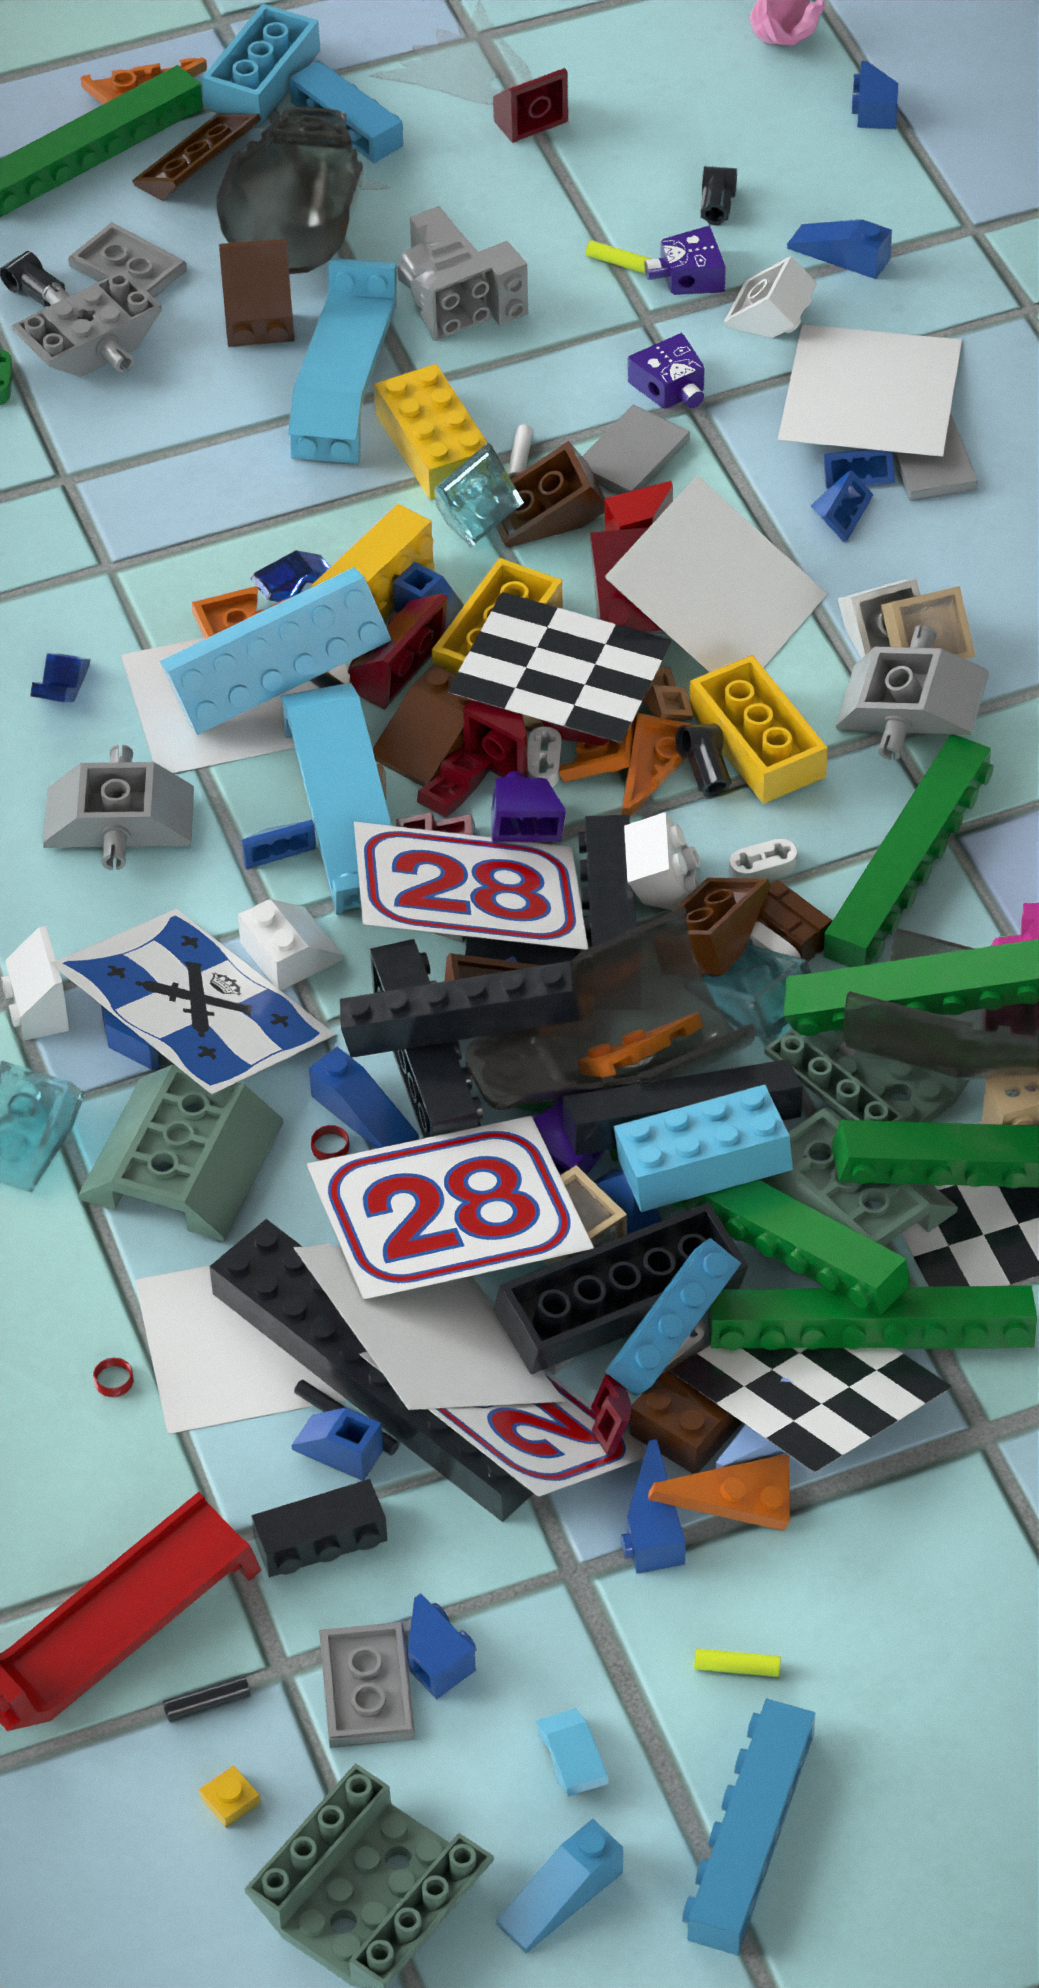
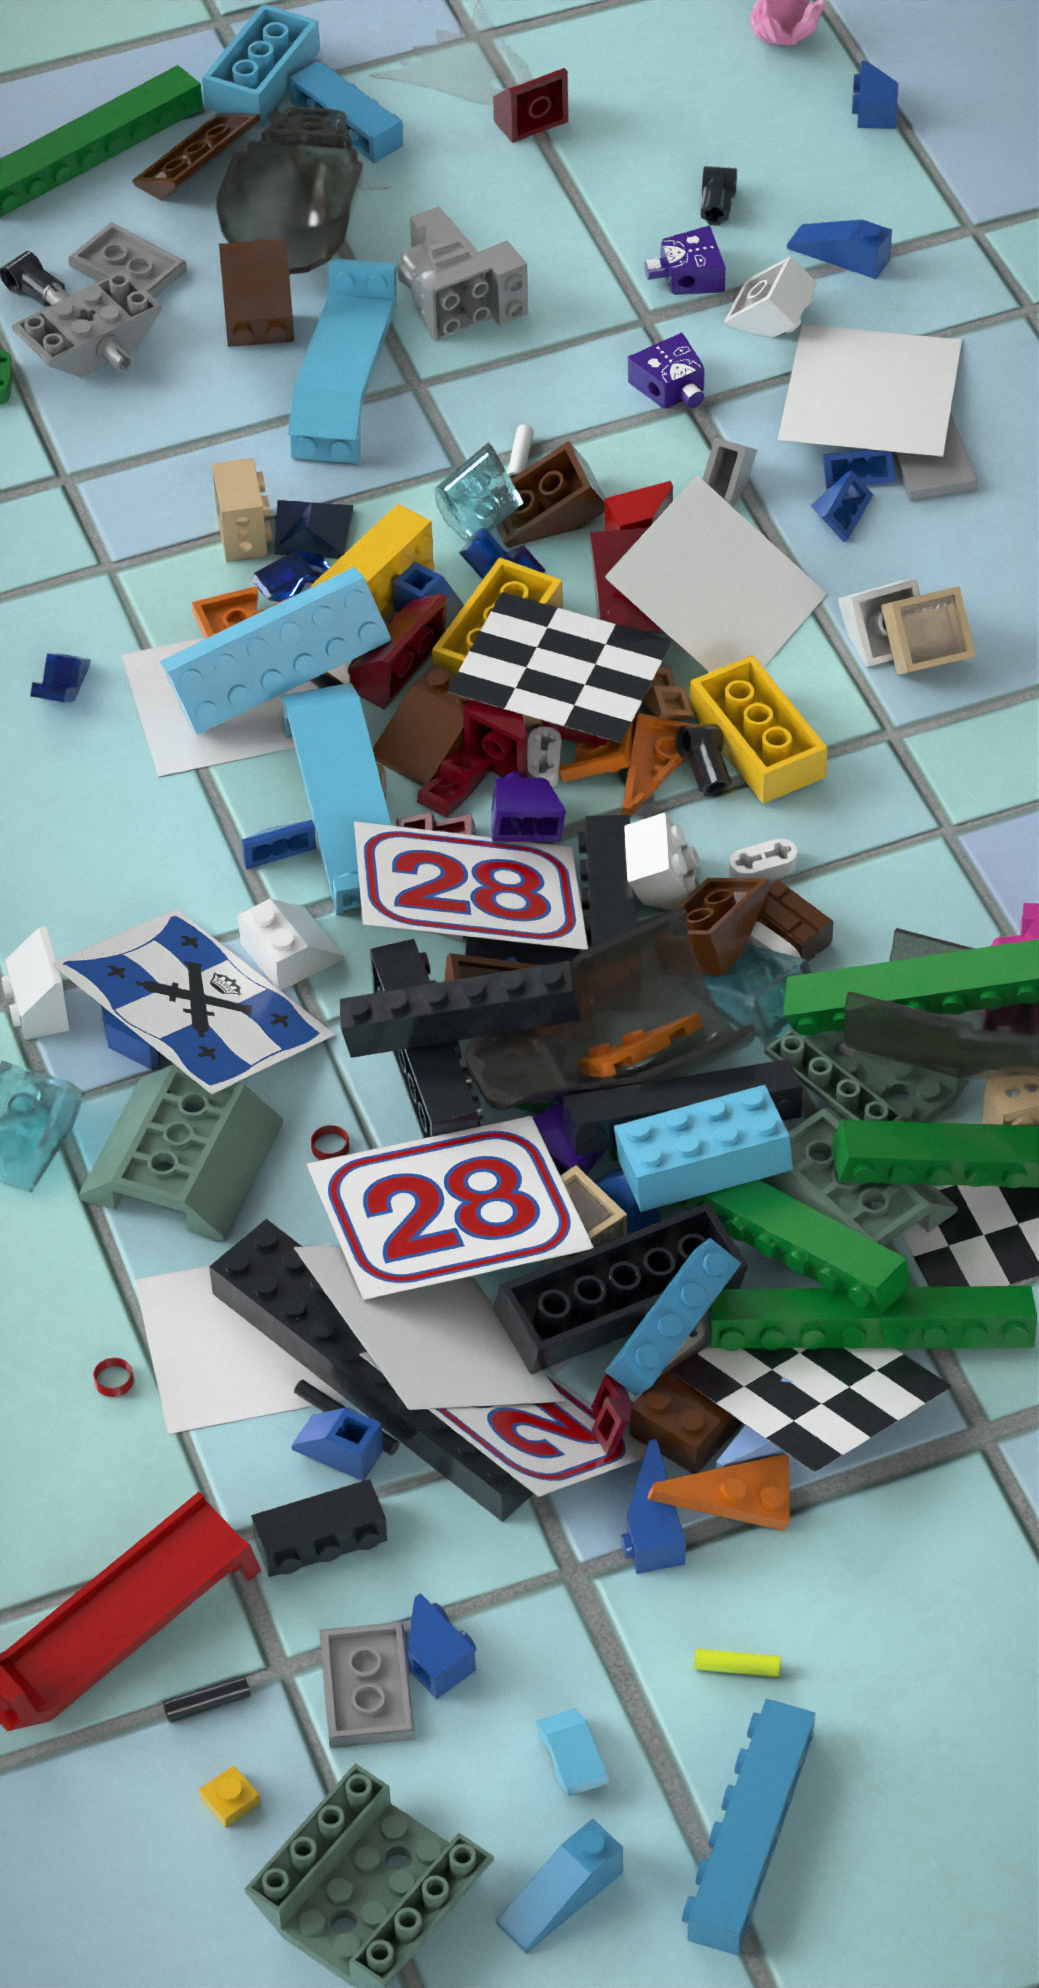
light grey slope [43,745,194,870] -> none
orange wing [80,57,207,105] -> none
blue slope [309,1046,419,1149] -> none
yellow brick [374,364,493,500] -> none
light grey tile [582,405,690,494] -> none
neon yellow piece [586,240,652,274] -> none
green brick [824,734,994,967] -> none
light grey slope [836,625,989,760] -> none
none -> tan piece [212,458,273,562]
none -> dark blue slope [274,500,353,559]
none -> clear blue slope [459,527,546,579]
none -> light grey slope [702,438,757,507]

